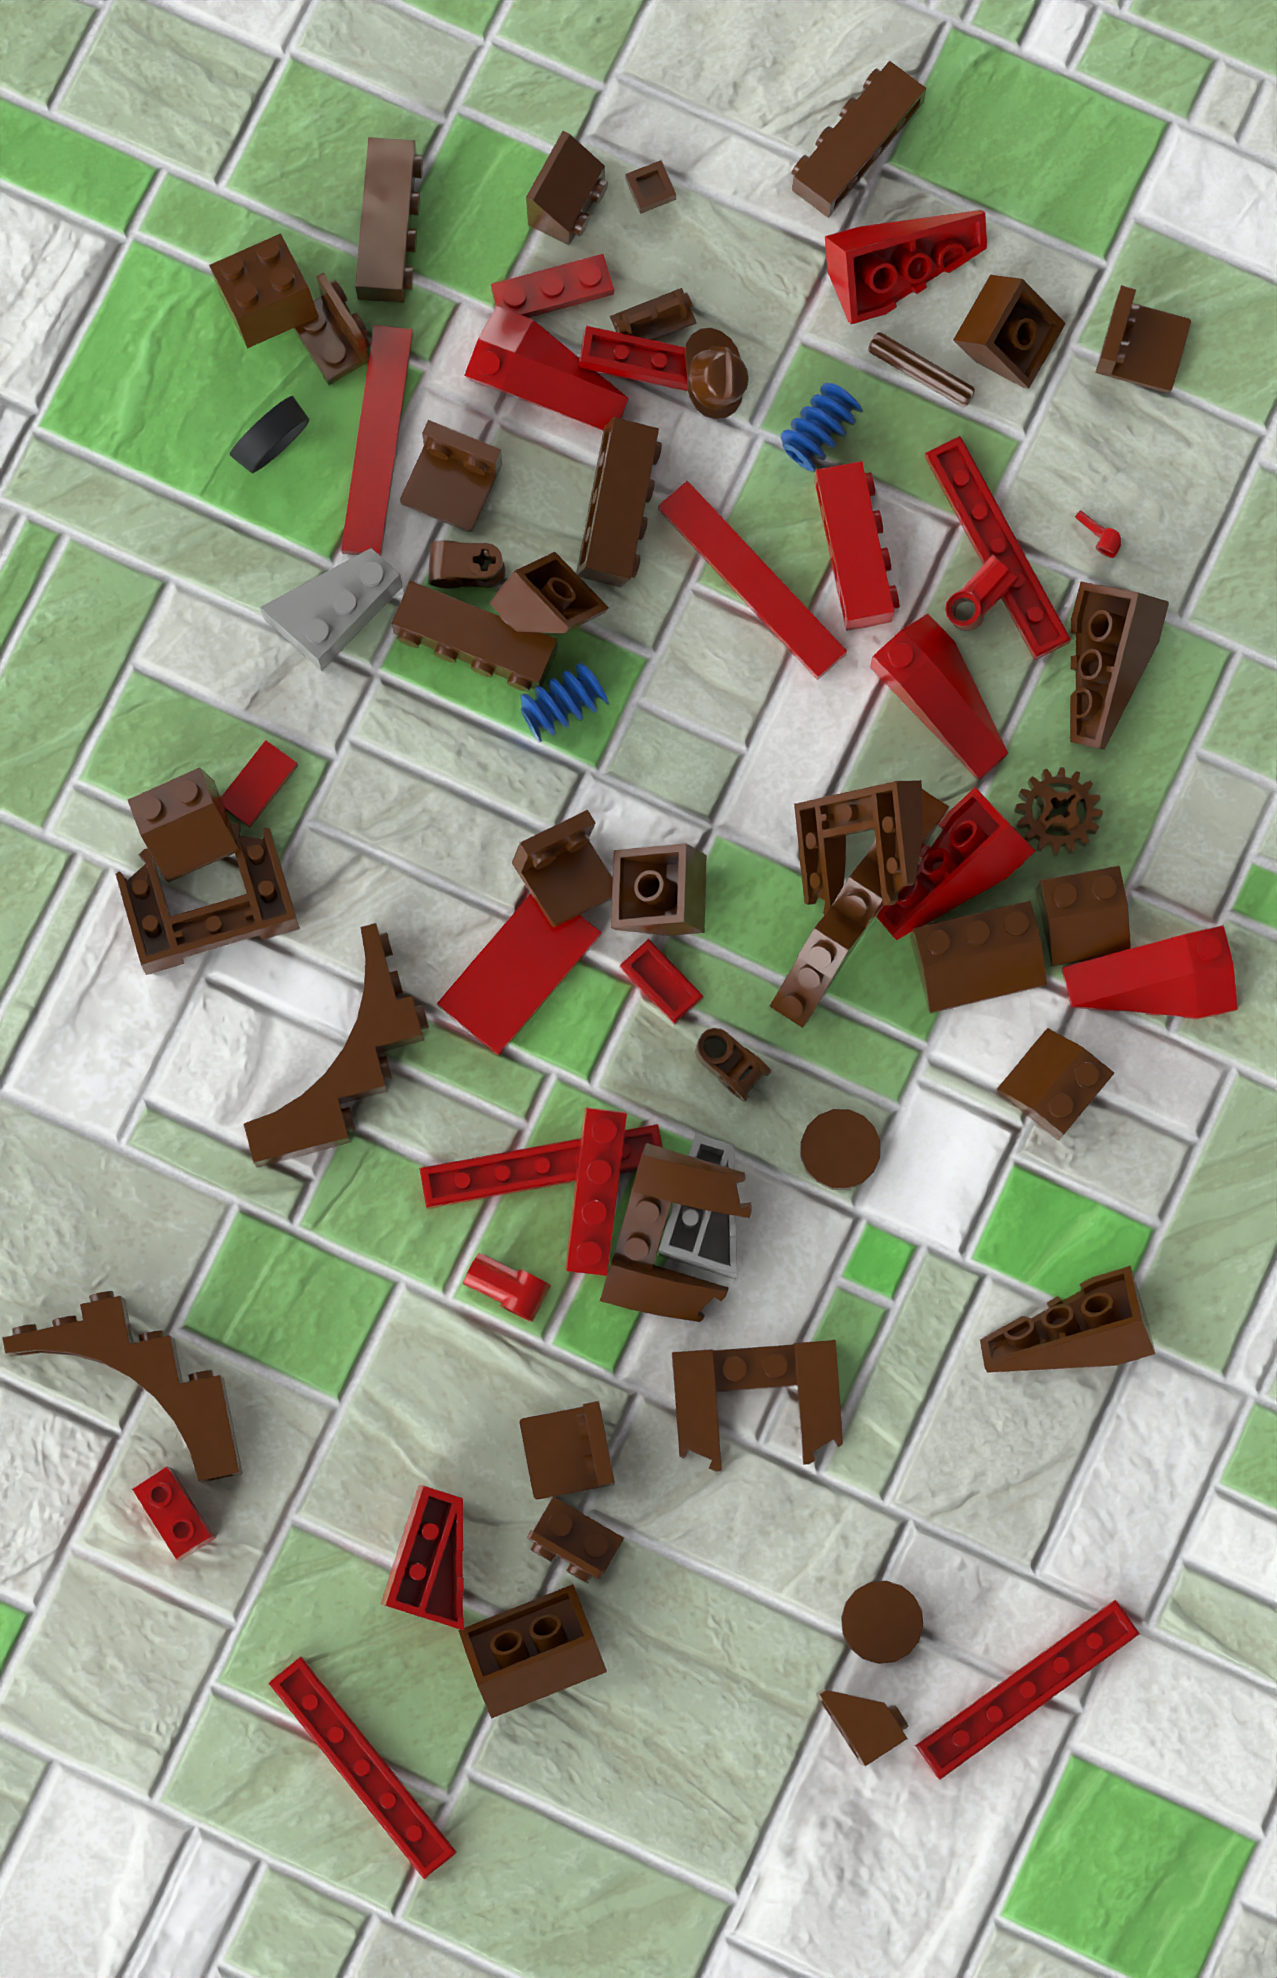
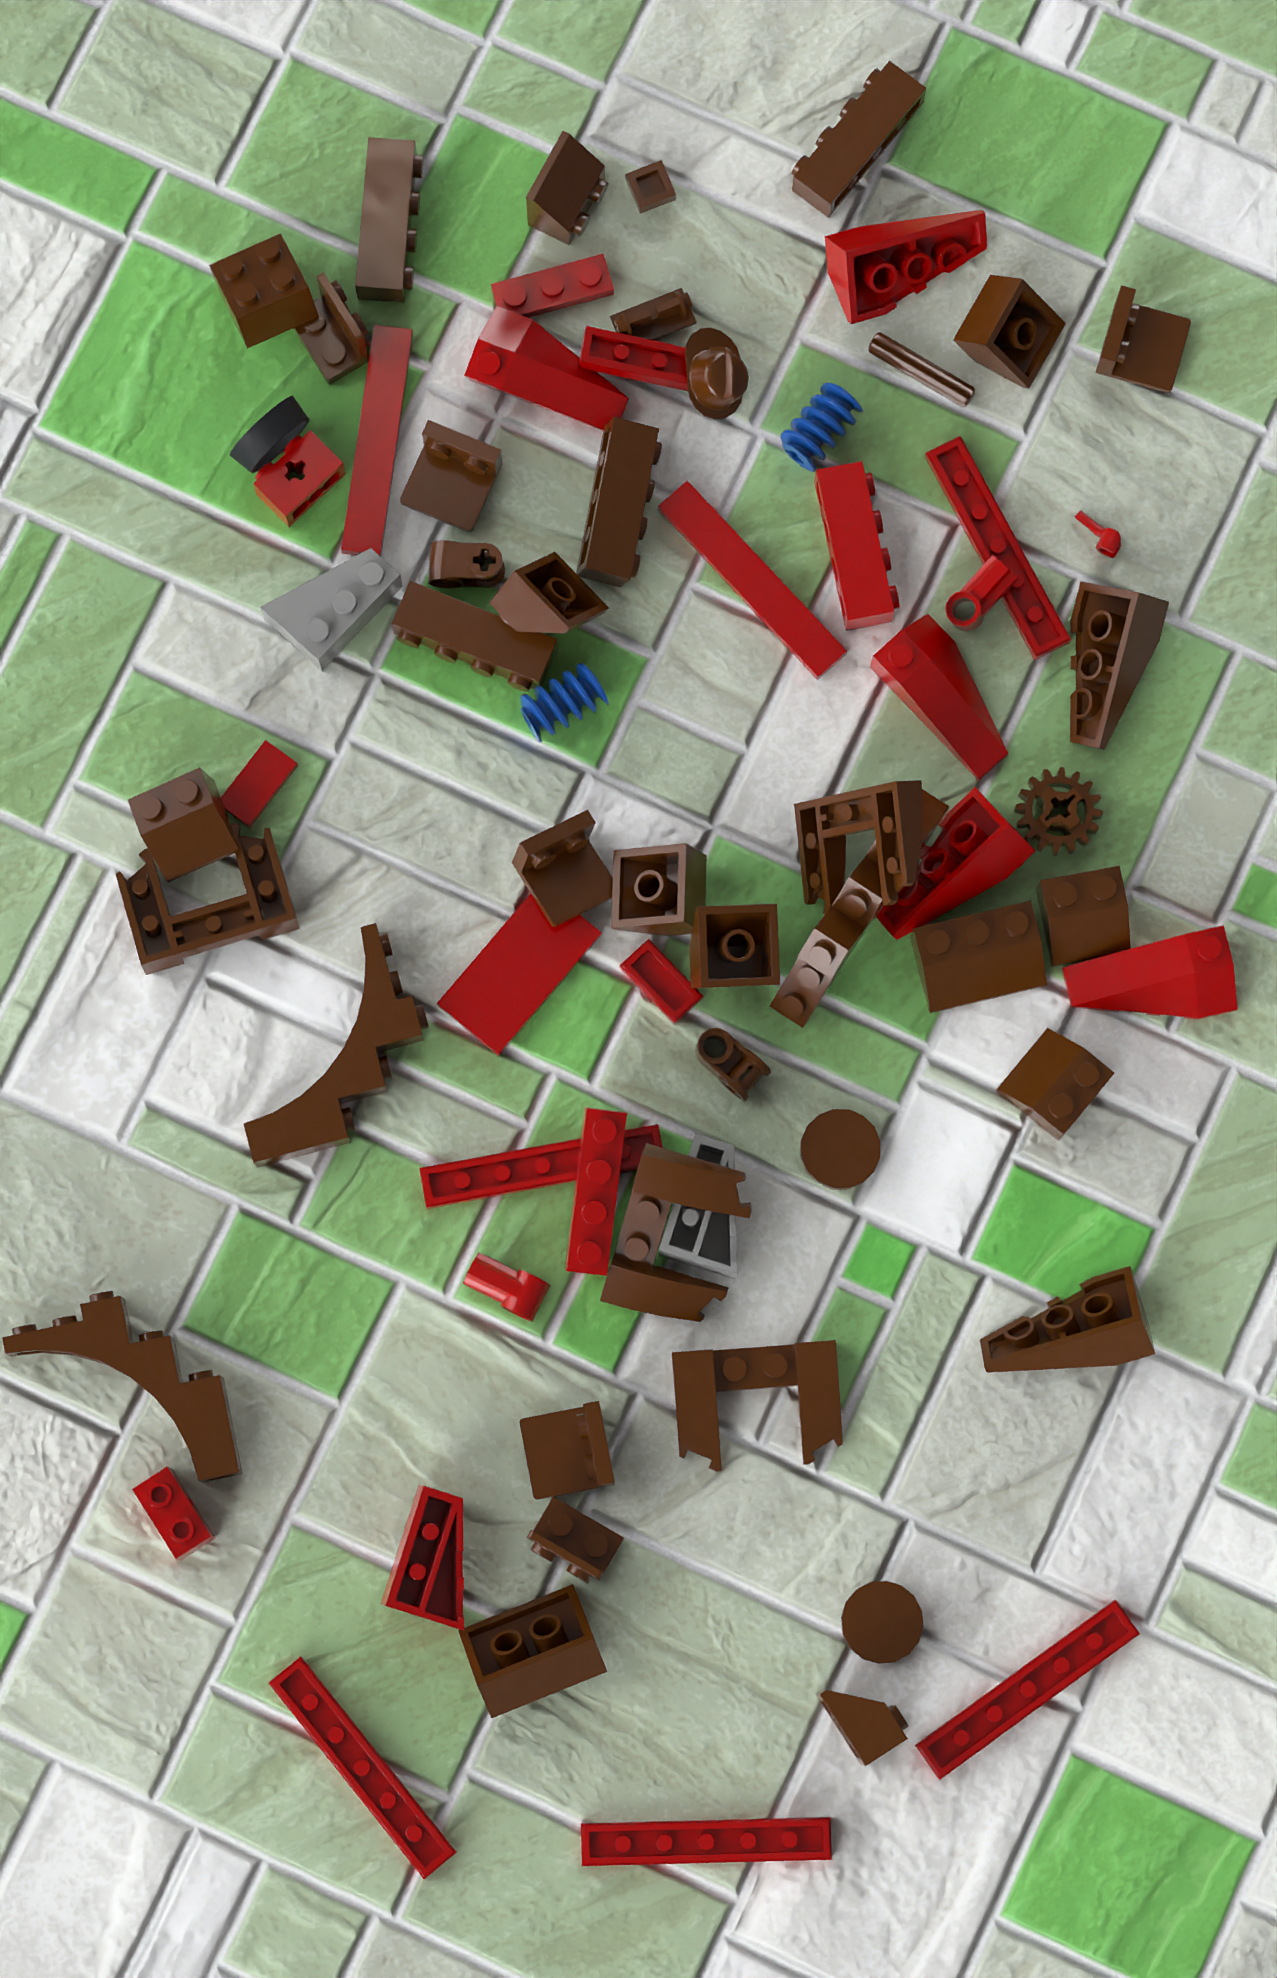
none -> red brick [253,430,346,527]
none -> red tile [581,1817,832,1866]
none -> reddish brown slope [689,904,780,988]

